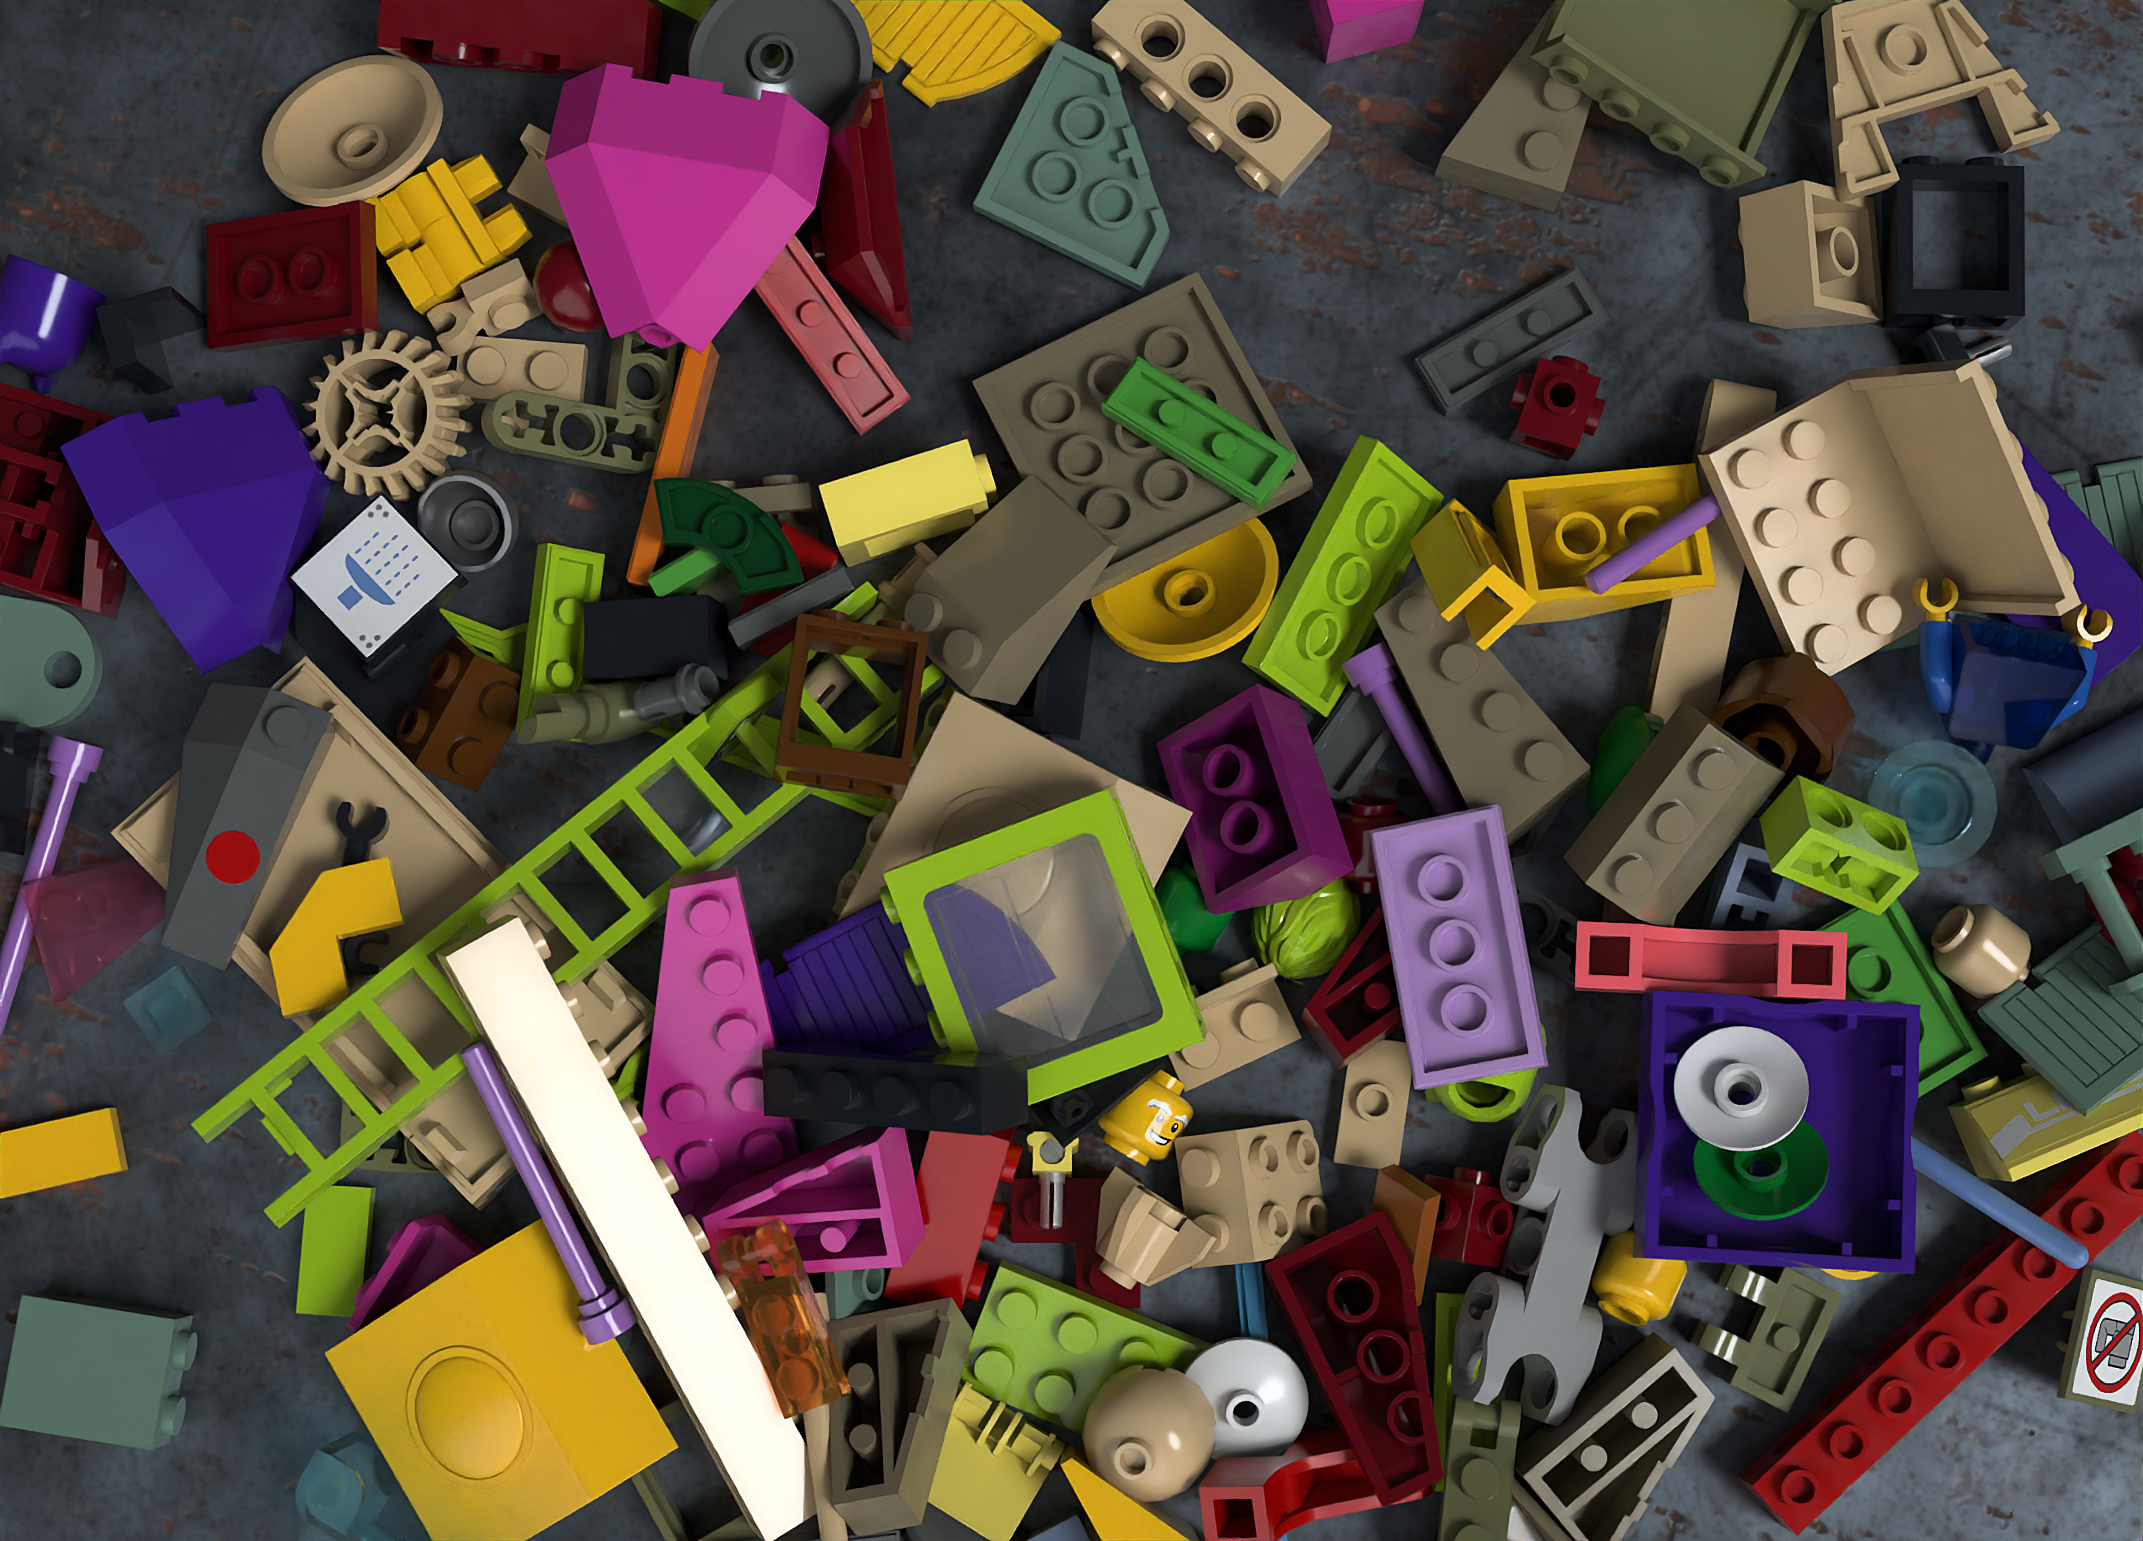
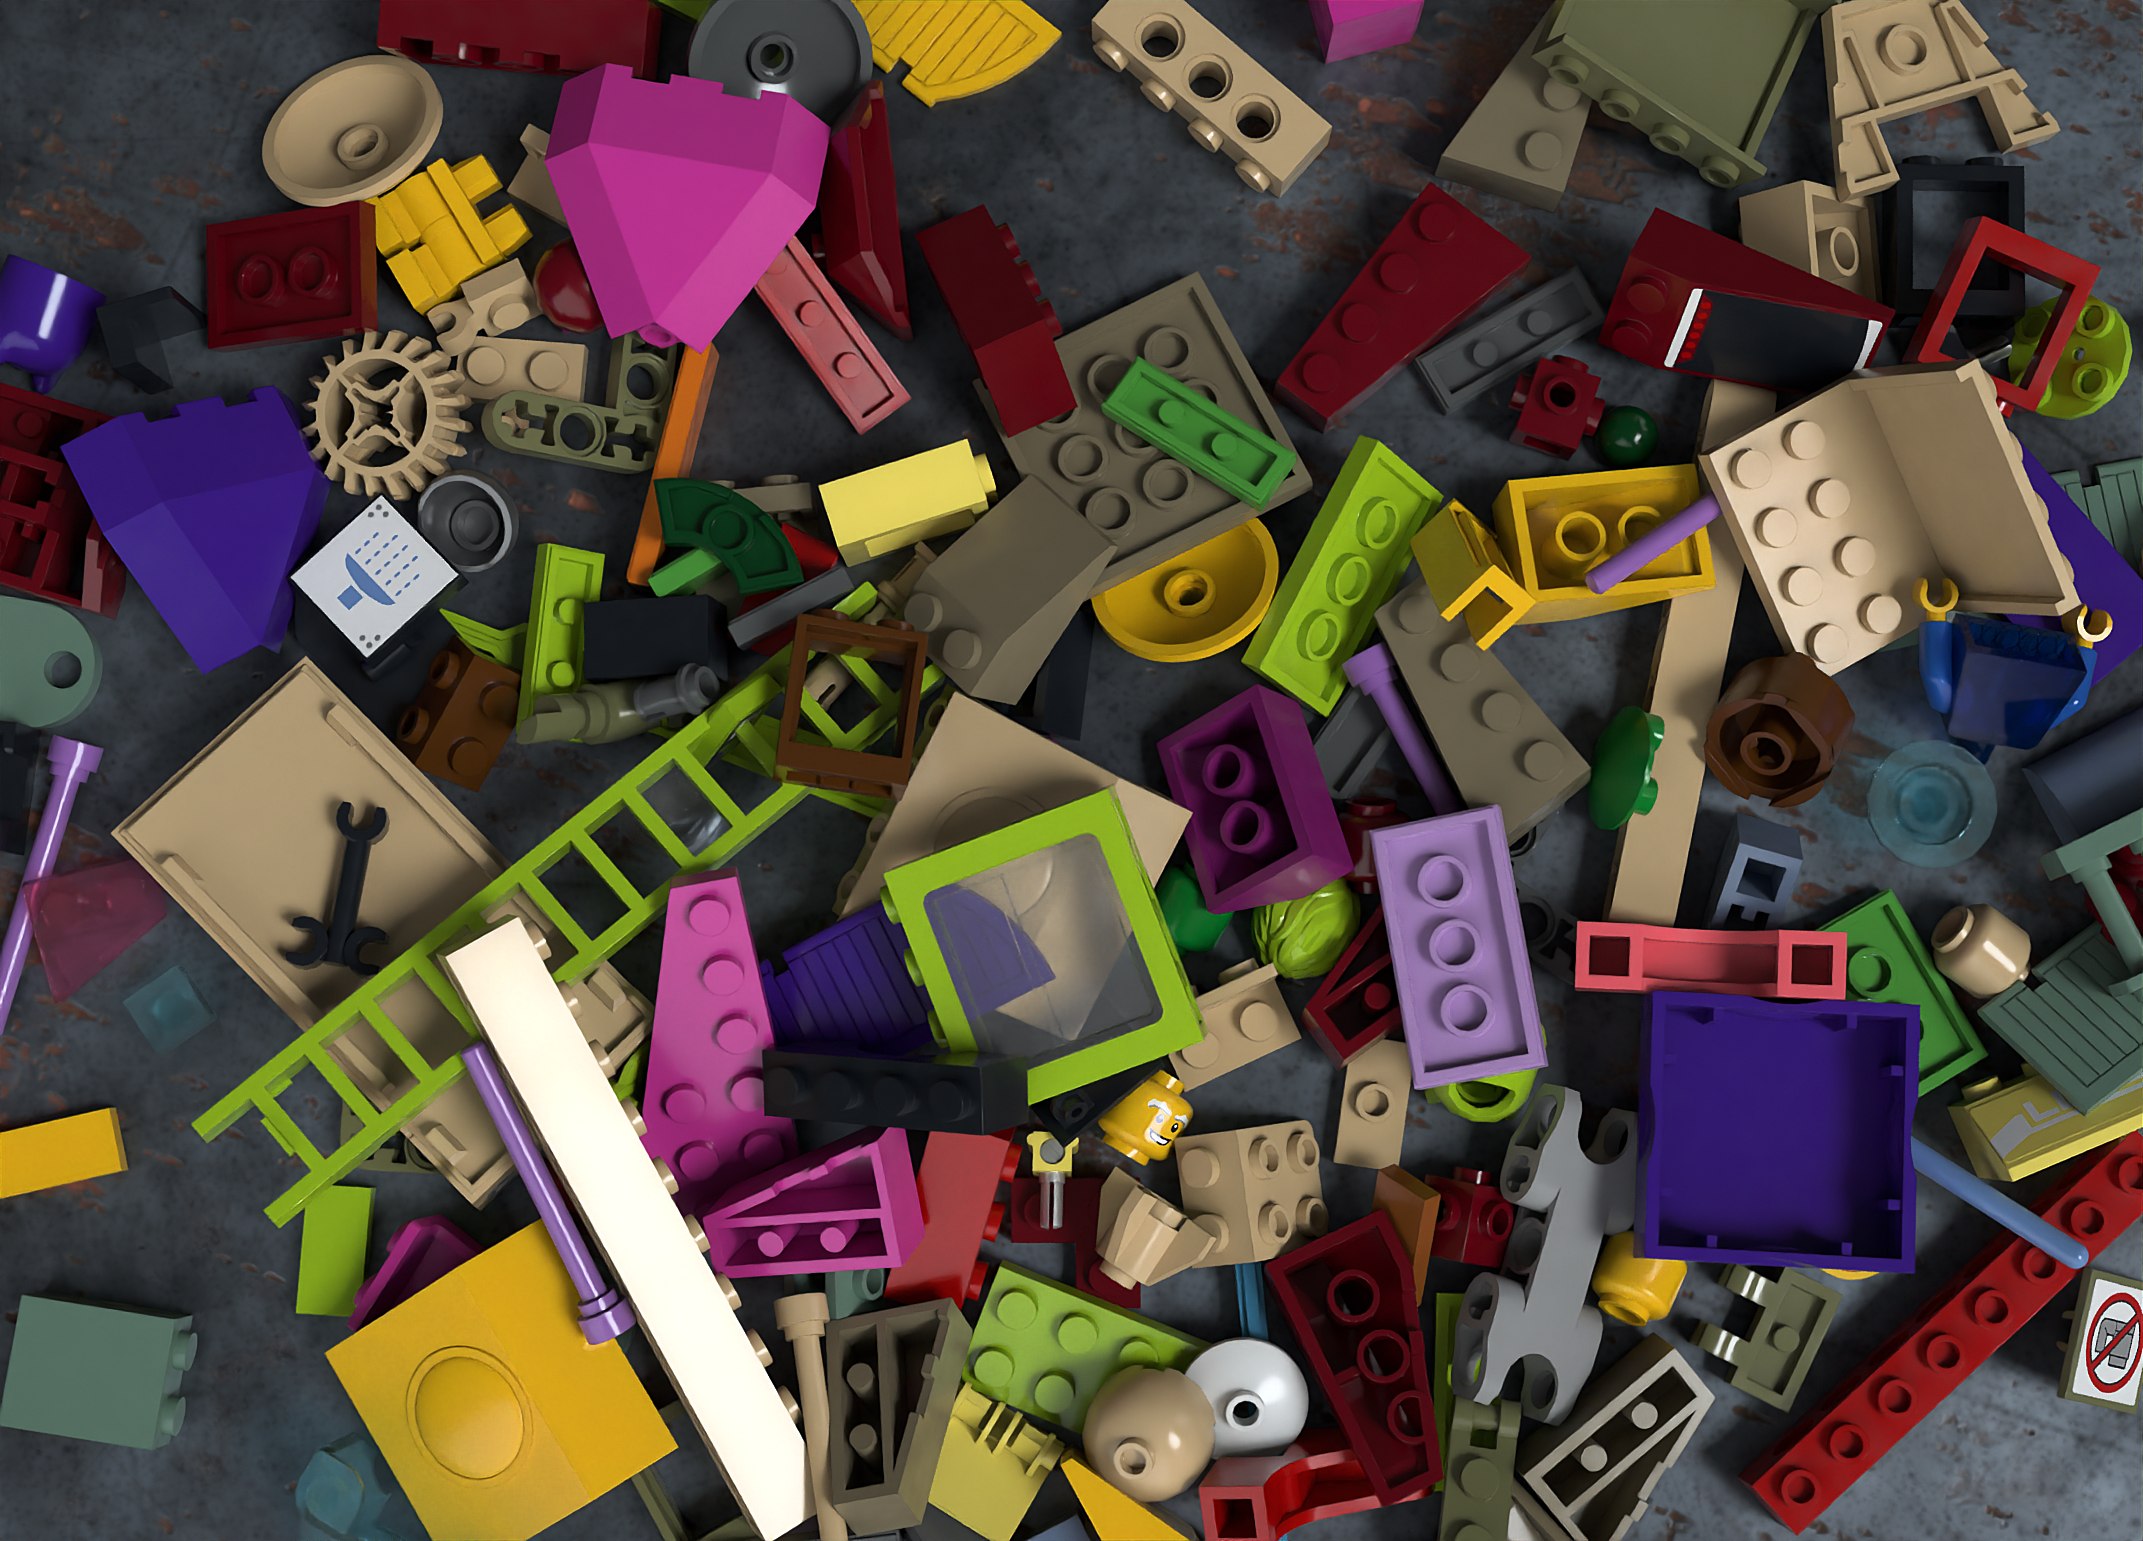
dark grey wedge [161,683,335,971] -> none
yellow tile [269,857,405,1019] -> none
clear orange plate [716,1218,852,1420] -> none
sand green plate [973,39,1170,292] -> none
dark tan slope [1563,701,1786,927] -> none
white dish [1674,1026,1809,1151] -> none
green dish [1693,1119,1829,1220] -> none
lime brick [1759,775,1920,916] -> none
none -> dark red wedge [915,204,1078,438]
none -> dark red wedge [1273,181,1532,434]
none -> dark green piece [1593,405,1658,470]
none -> slope [1597,207,1896,396]
none -> red window [1902,215,2101,419]
none -> lime plate [2008,294,2133,420]

